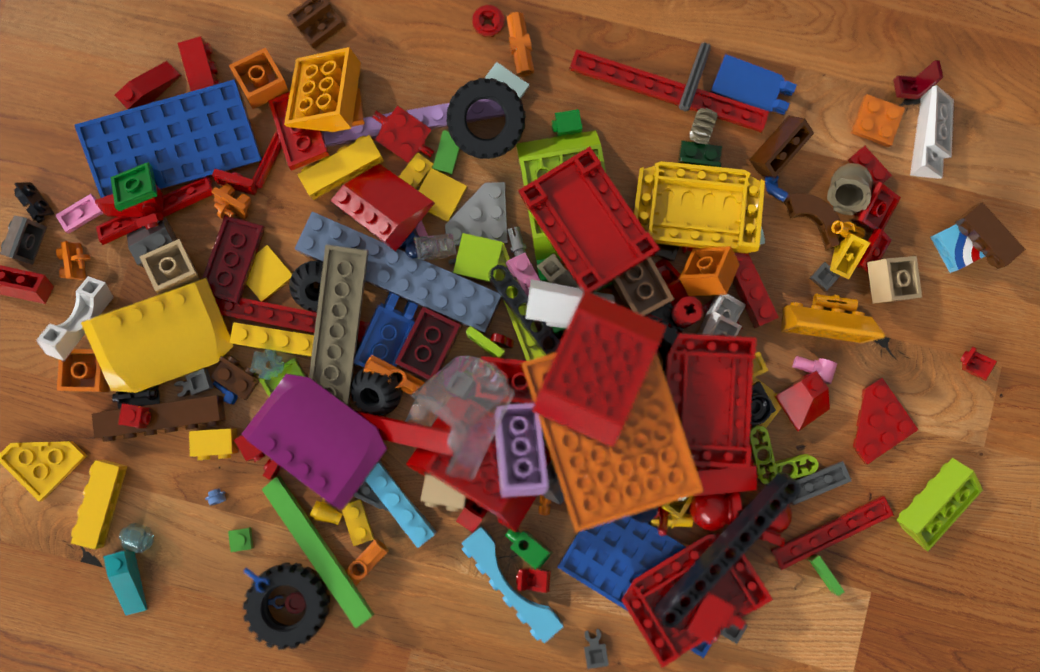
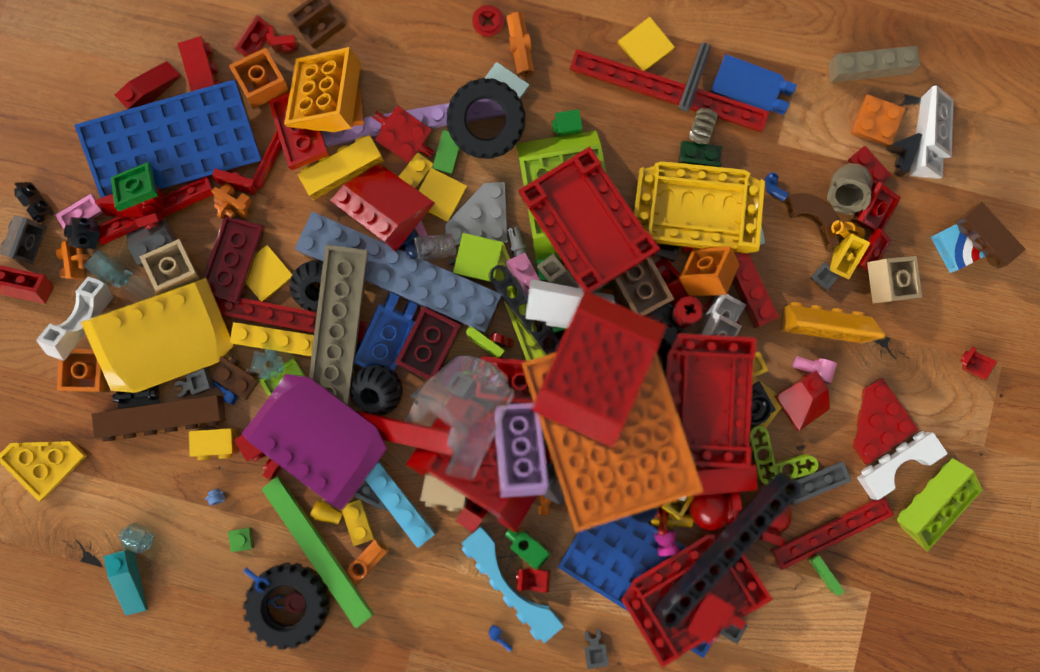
yellow brick [71,460,127,550] -> none
red bracket [118,404,151,428] -> none
orange piece [363,355,428,399] -> none
reddish brown brick [749,115,814,178] -> none
light orange pin [813,293,858,312] -> none
dark red bracket [893,60,943,99] -> none
none -> black brick [64,217,100,249]
none -> clear light blue brick [84,250,133,288]
none -> red slope [233,15,271,57]
none -> red bracket [266,26,299,54]
none -> blue hand [488,625,513,652]
none -> yellow tile [618,17,675,71]
none -> dark pink wheel [654,530,679,556]
none -> dark tan brick [828,46,920,82]
none -> white arch [857,431,948,500]
none -> black slope [886,133,923,177]

